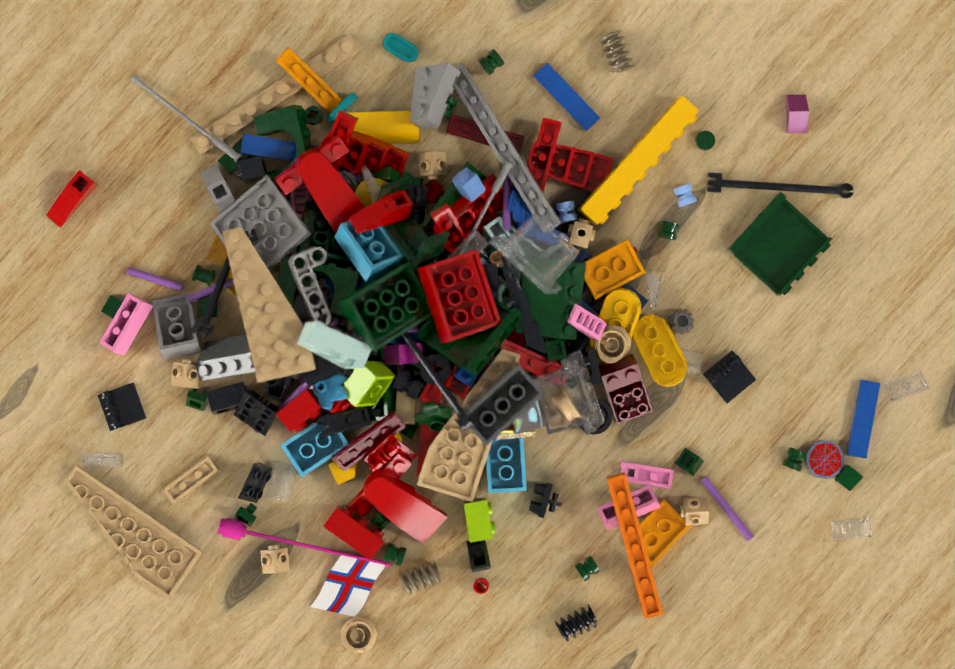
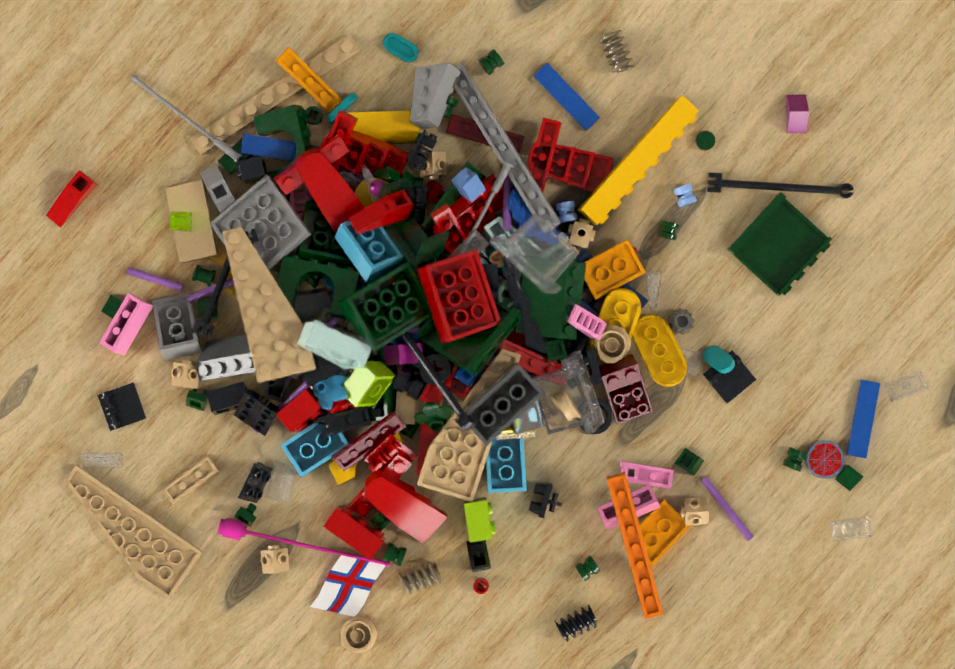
light grey beam [288,246,331,326] -> none
none -> tan tile [165,180,218,263]
none -> clear neon green brick [169,211,192,232]
none -> magenta hinge [369,180,384,196]
none -> black hinge [406,129,437,171]
none -> teal tile [703,345,735,374]

